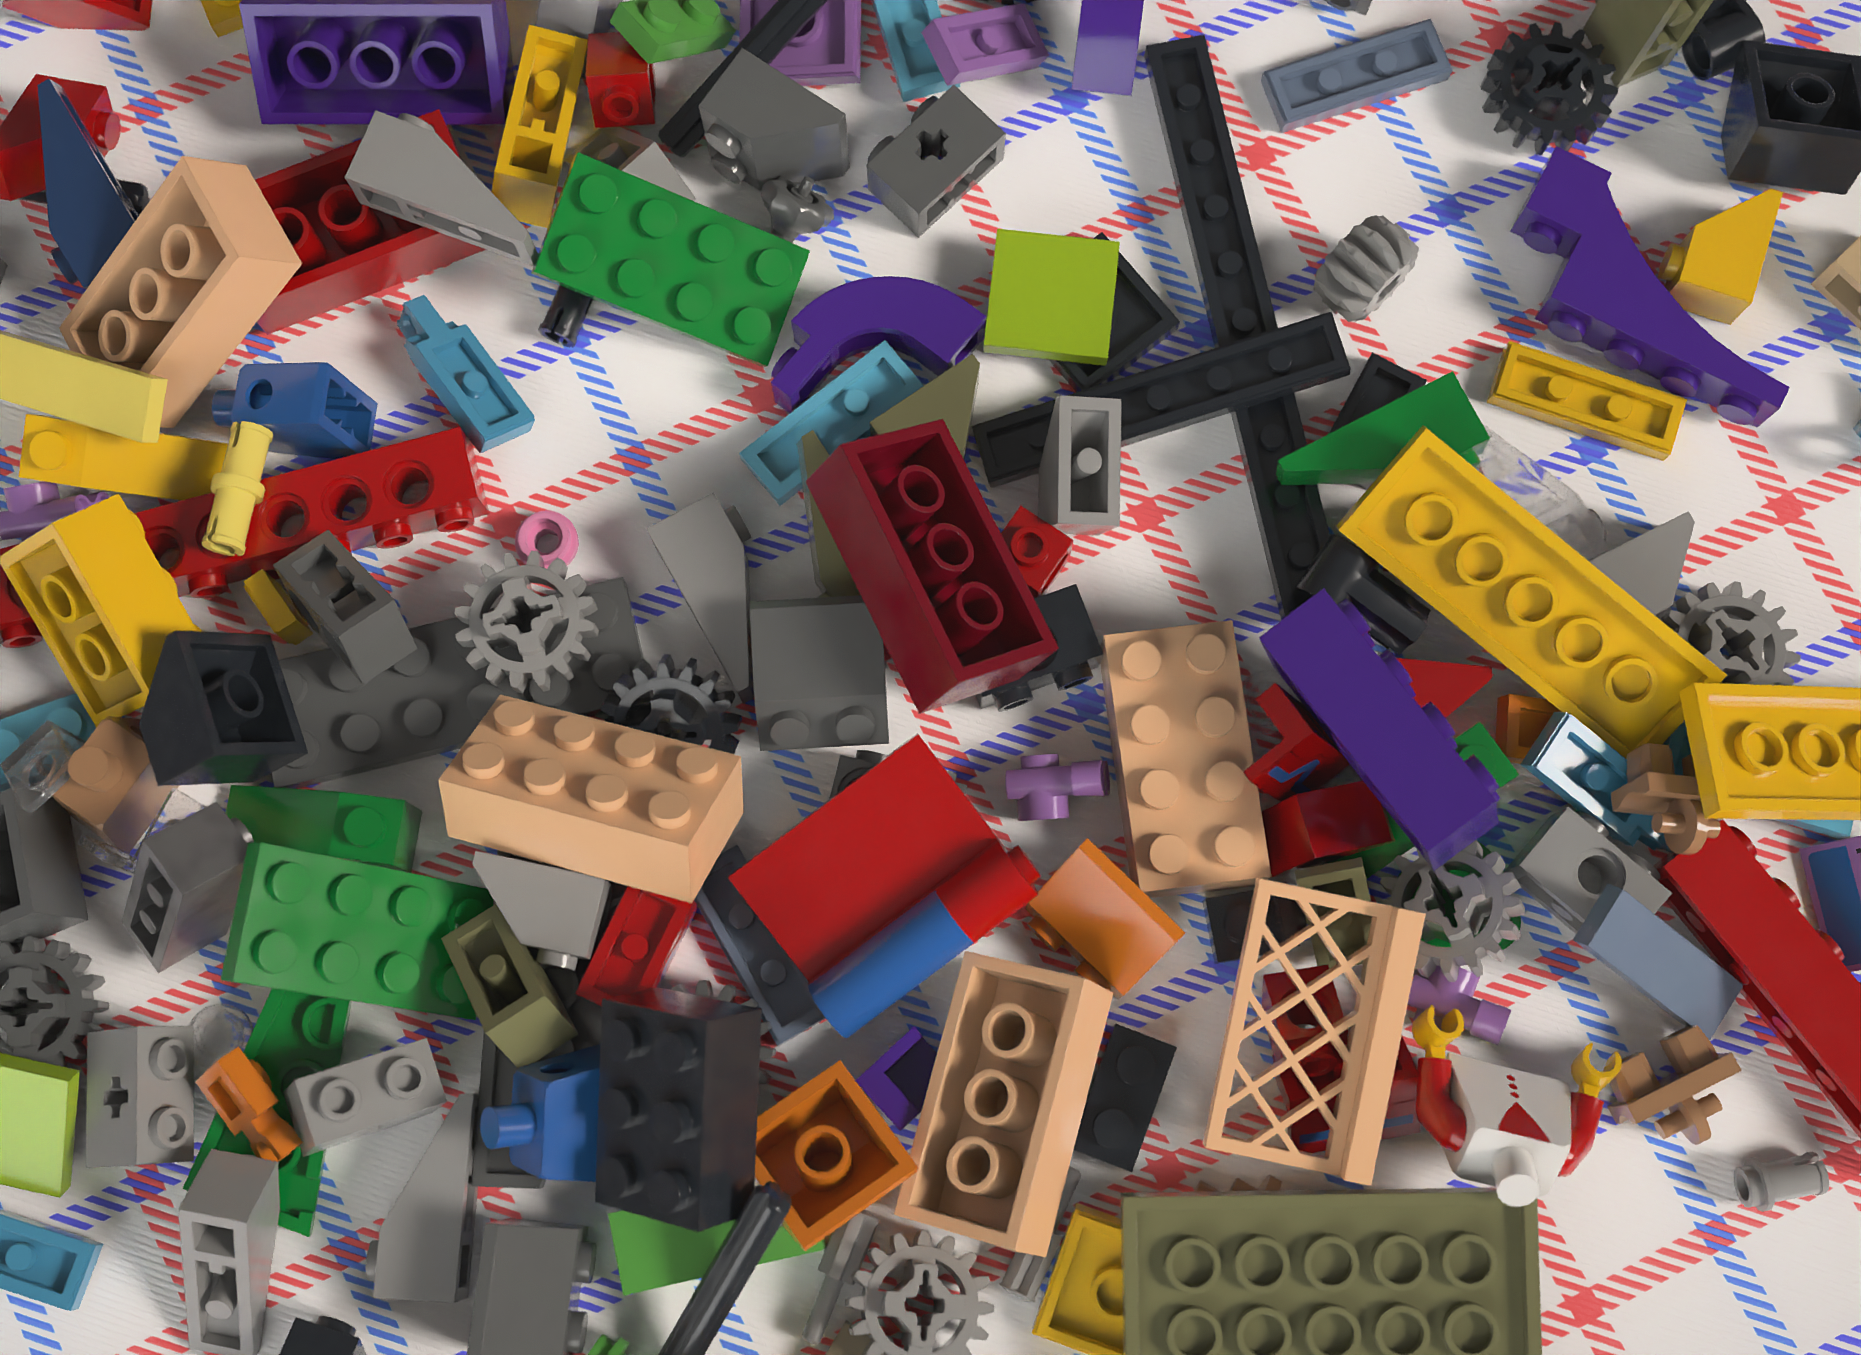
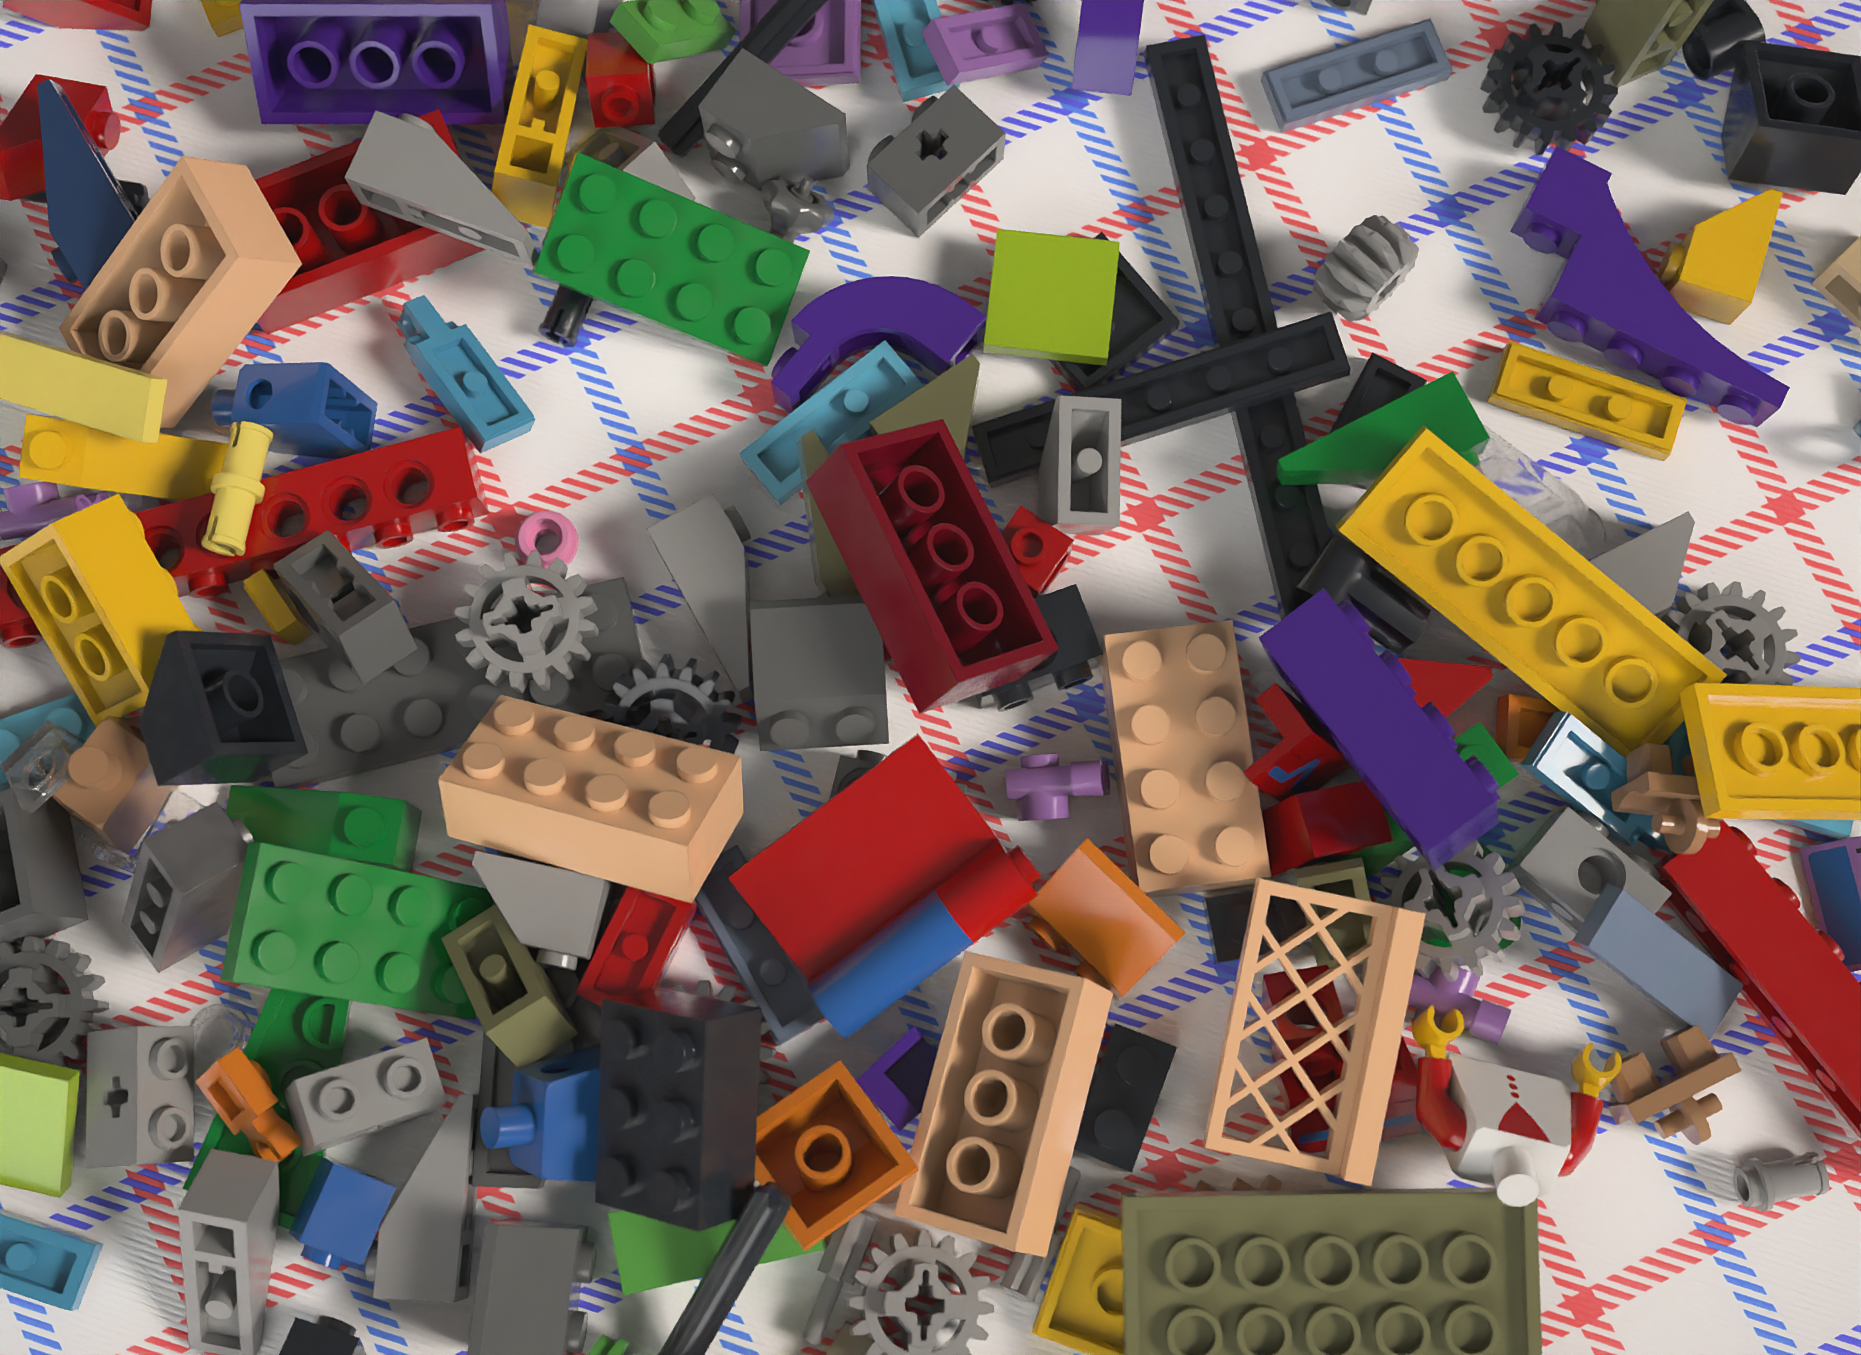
none -> blue brick [289,1156,397,1270]

